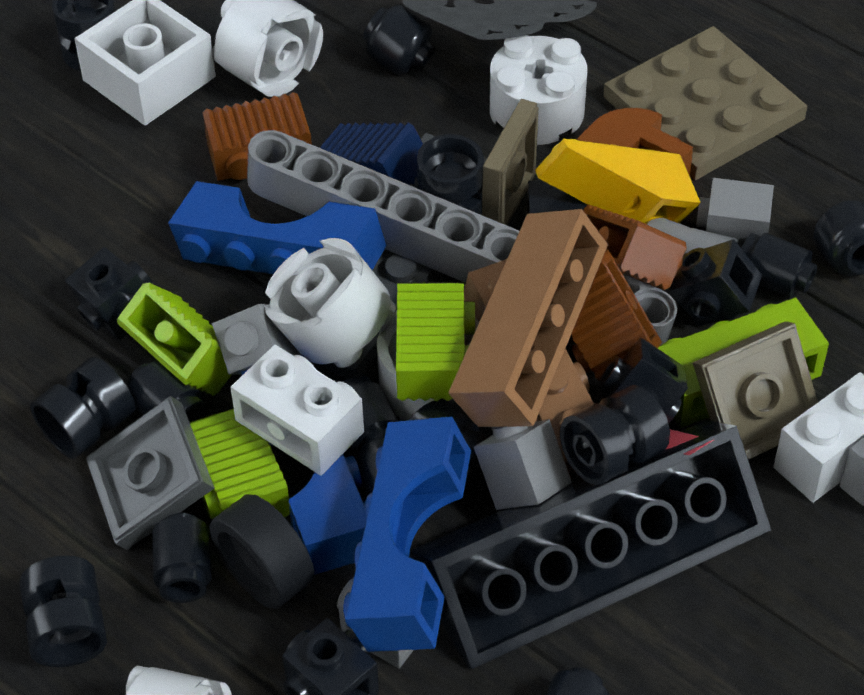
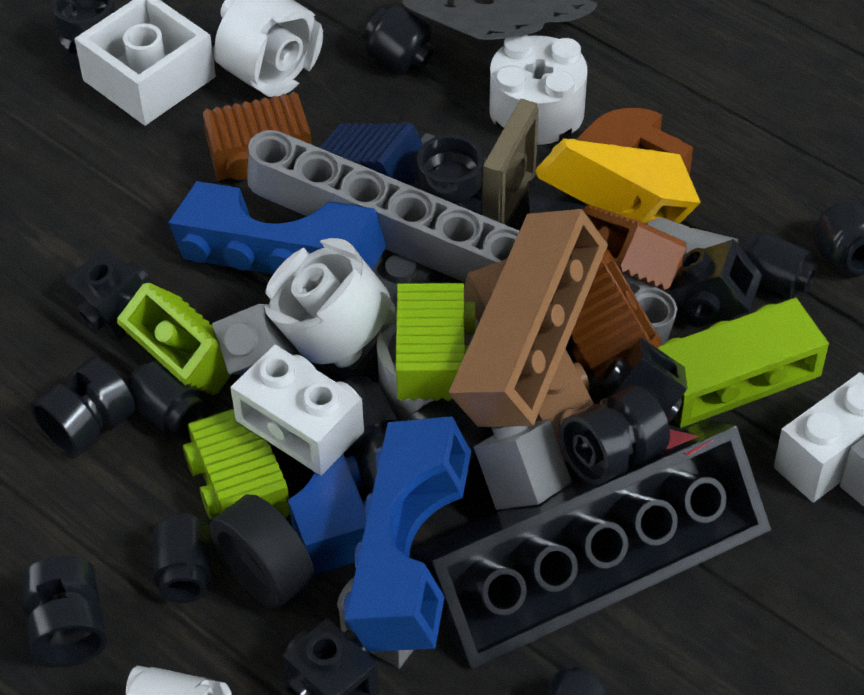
dark grey tile [86,396,215,550] -> none
dark tan plate [603,26,808,180] -> none
dark tan tile [693,321,818,459] -> none
light grey brick [696,178,774,248] -> none

